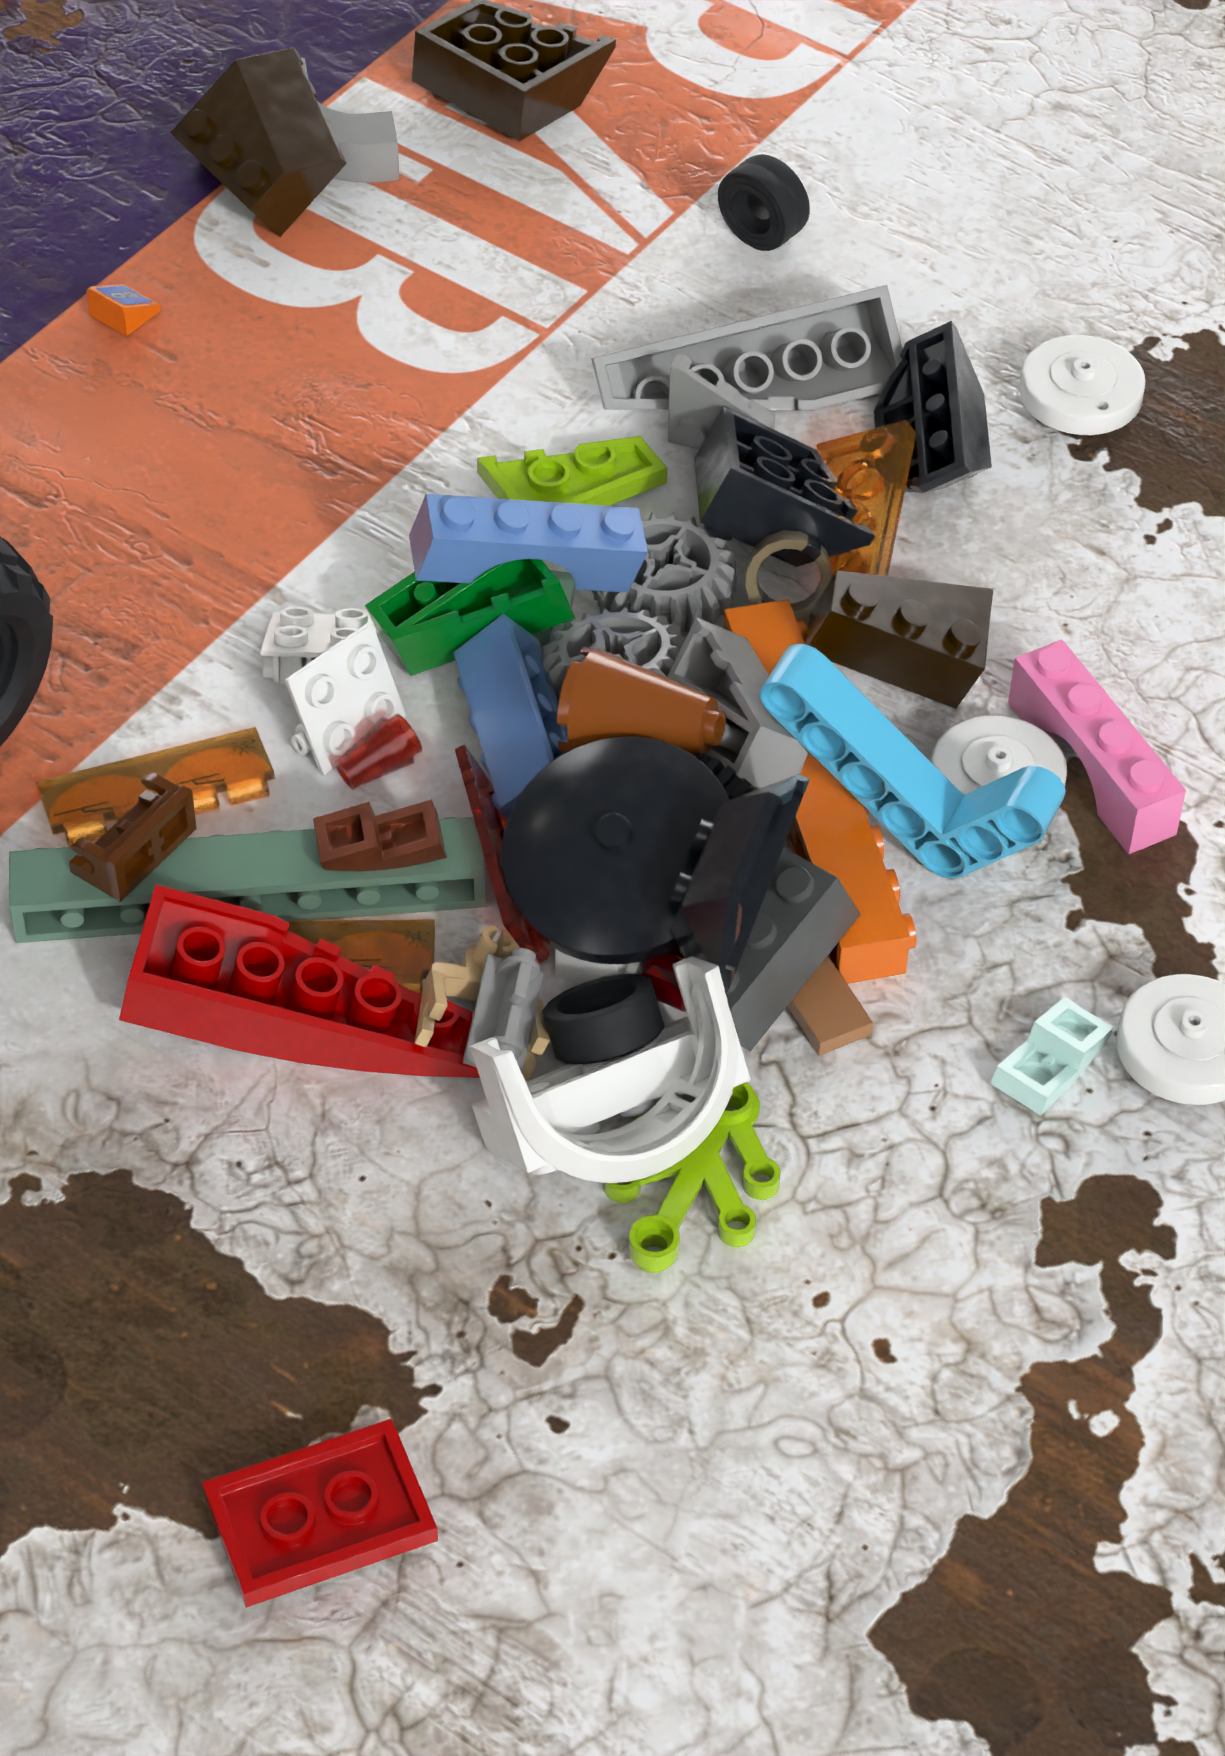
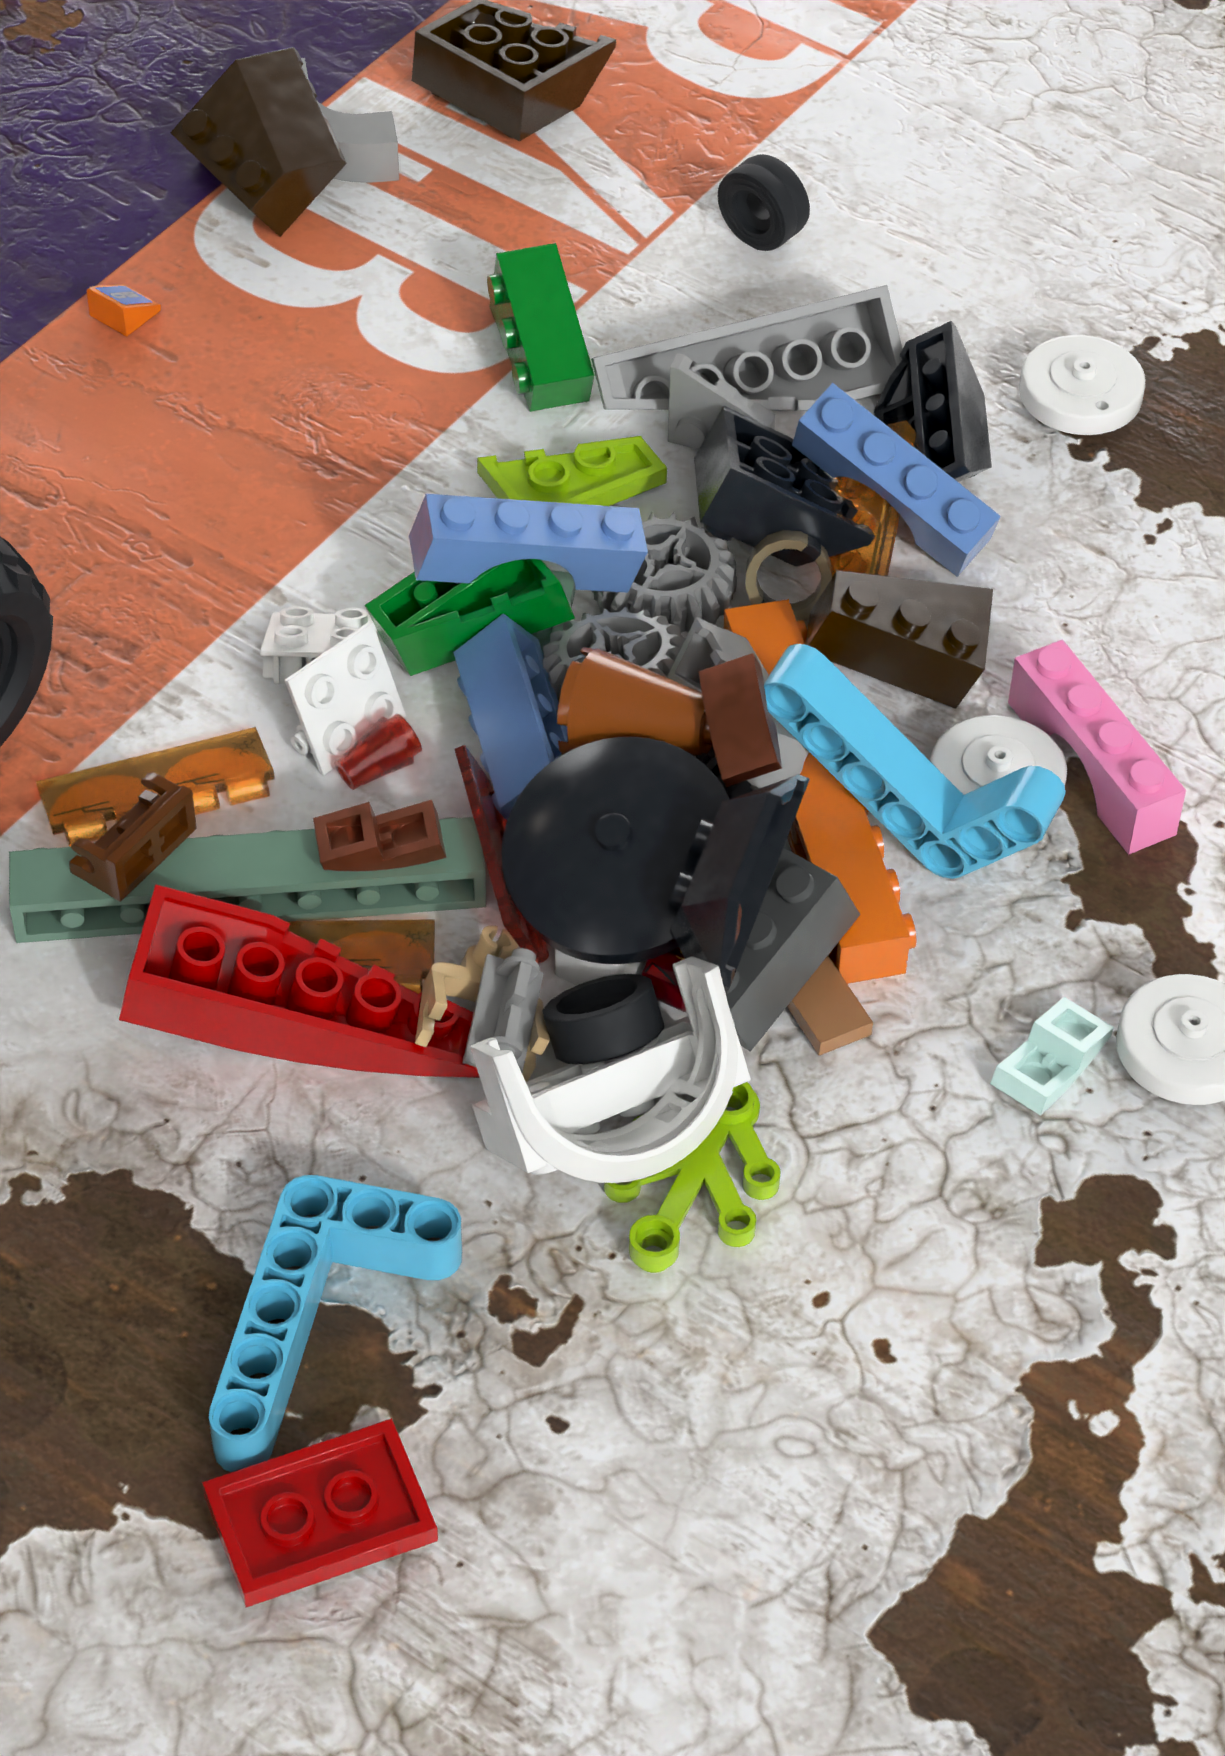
none -> medium azure beam [209,1175,462,1472]
none -> green wedge [487,243,595,412]
none -> copper slope [699,653,782,787]
none -> medium blue arch [792,383,1001,577]

